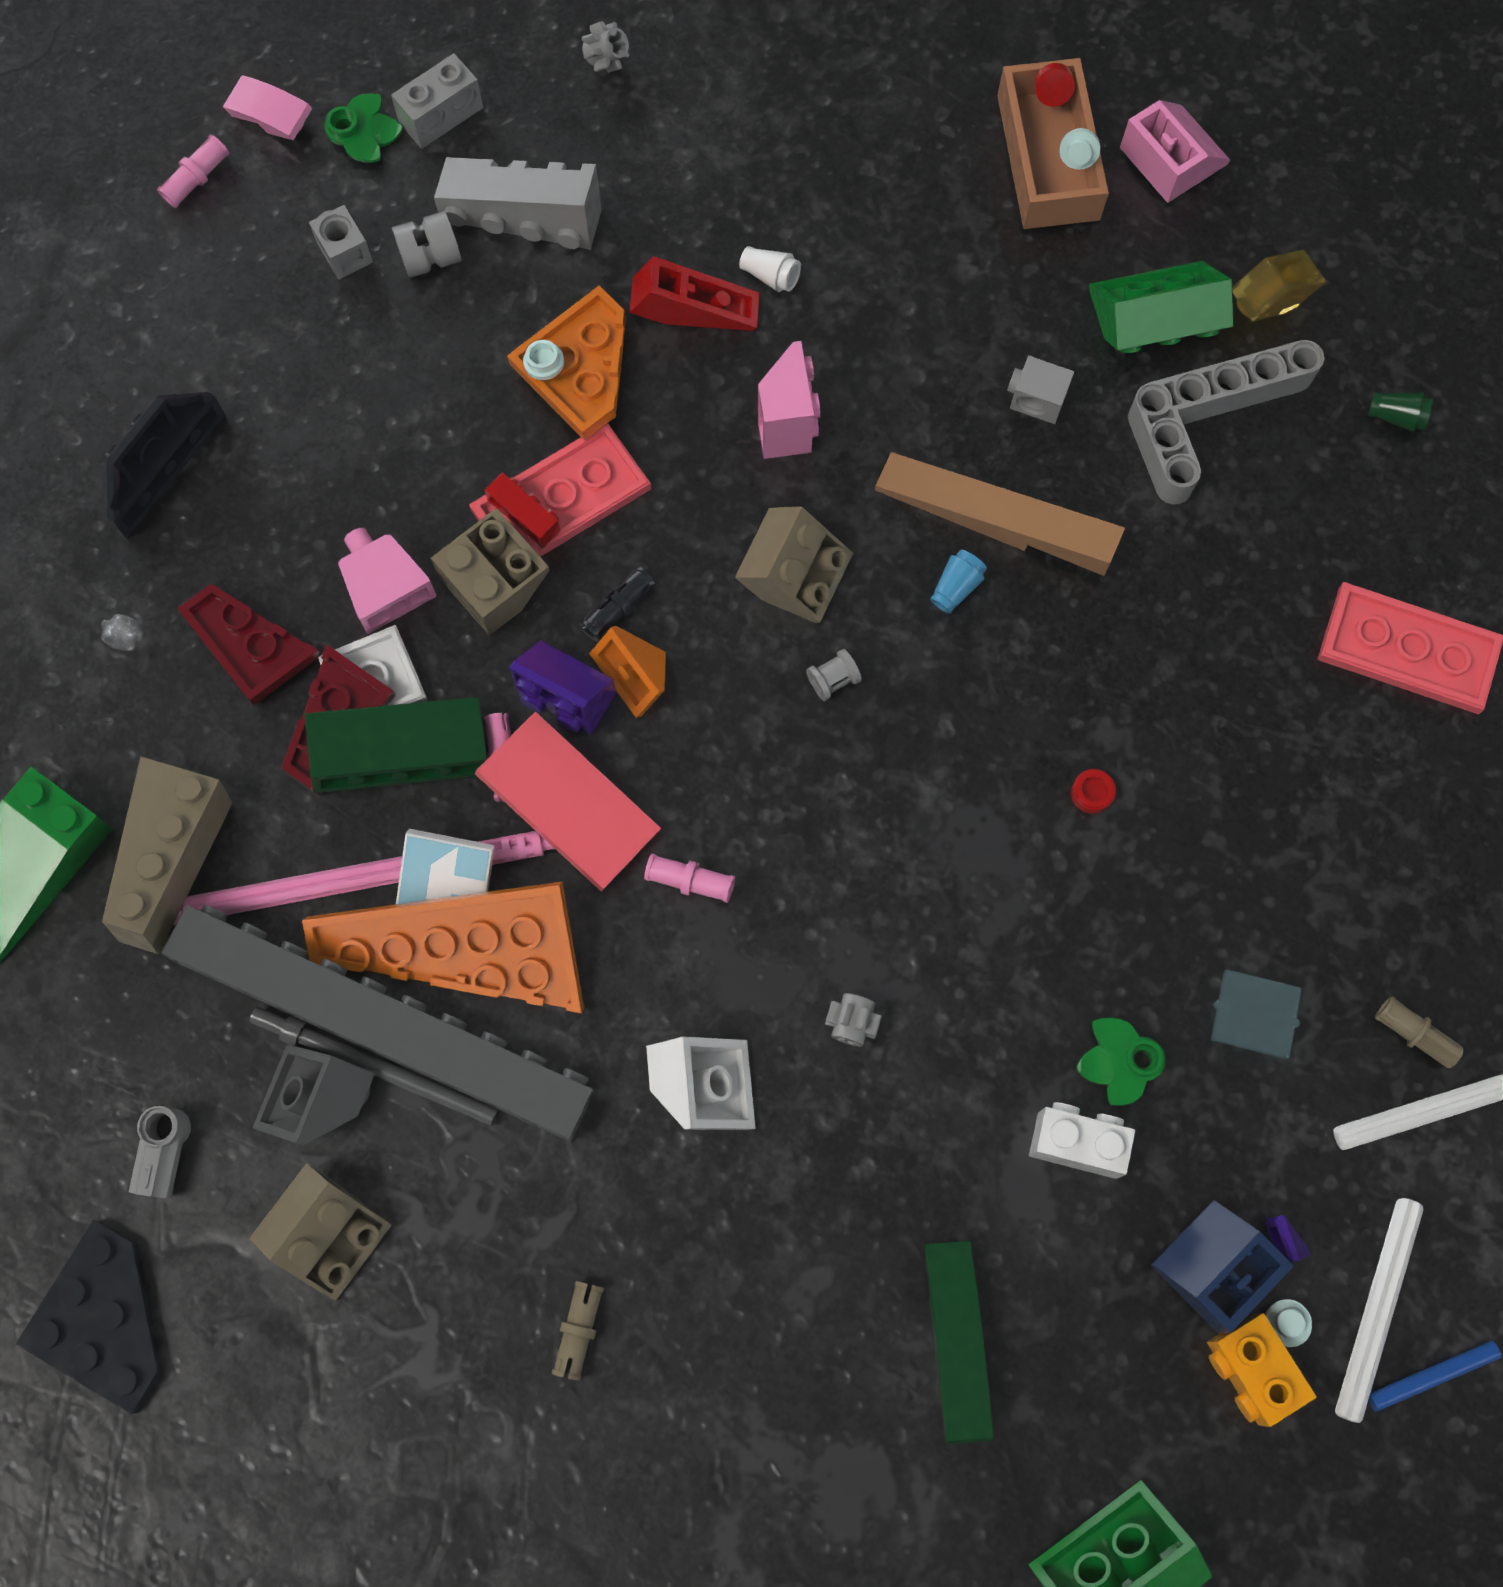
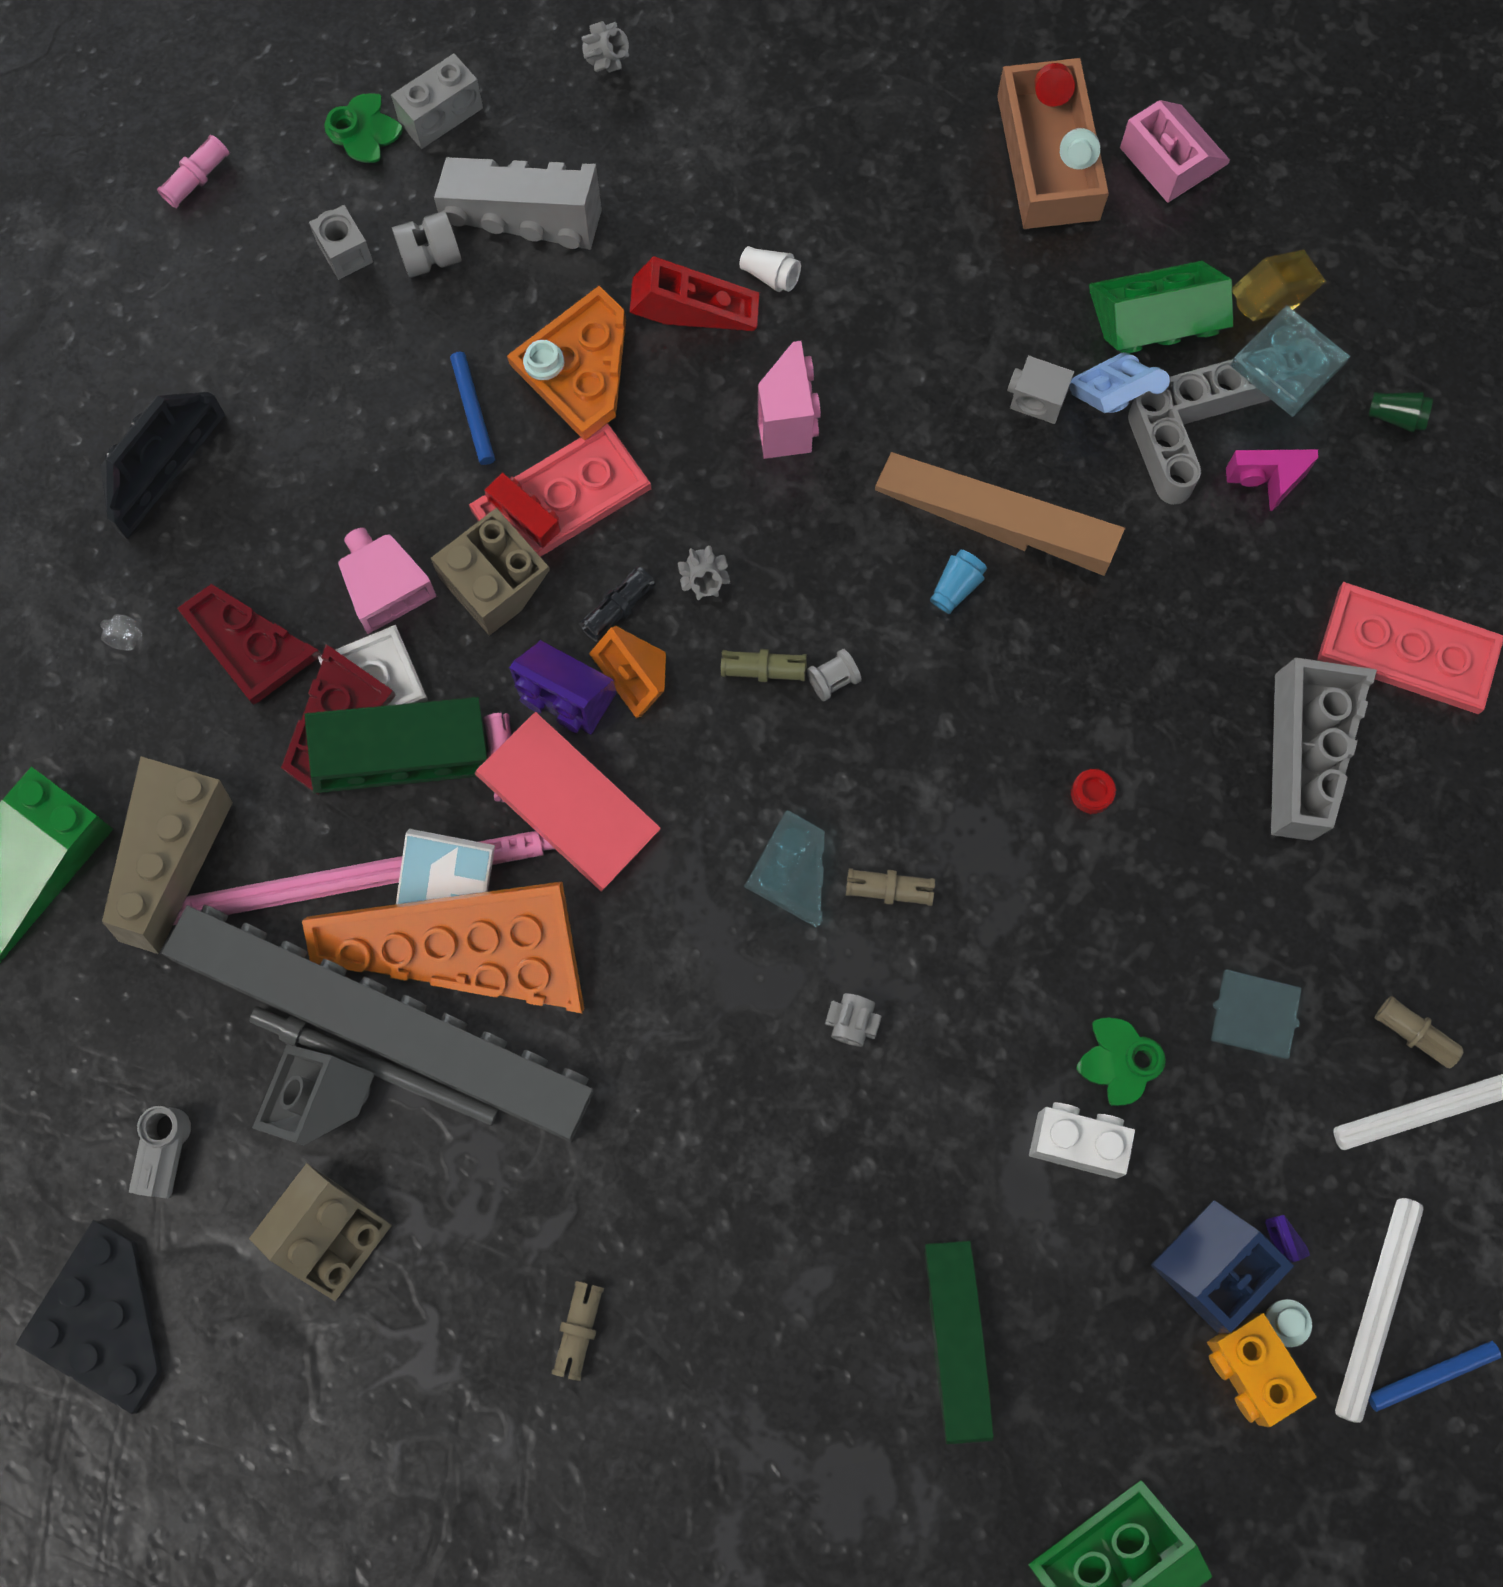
bright pink slope [223,75,312,140] -> none
bright pink pin [644,854,735,903] -> none
white slope [646,1037,756,1130] -> none
dark tan slope [735,507,853,623] -> none
none -> blue bar [450,352,495,465]
none -> light grey gear [678,545,730,600]
none -> olive pin [721,649,807,682]
none -> clear light blue wing [744,810,825,927]
none -> dark tan pin [845,868,935,906]
none -> light blue plate [1069,352,1170,413]
none -> dark pink slope [1226,449,1318,511]
none -> clear light blue plate [1230,305,1350,417]
none -> light grey wedge [1271,658,1377,841]

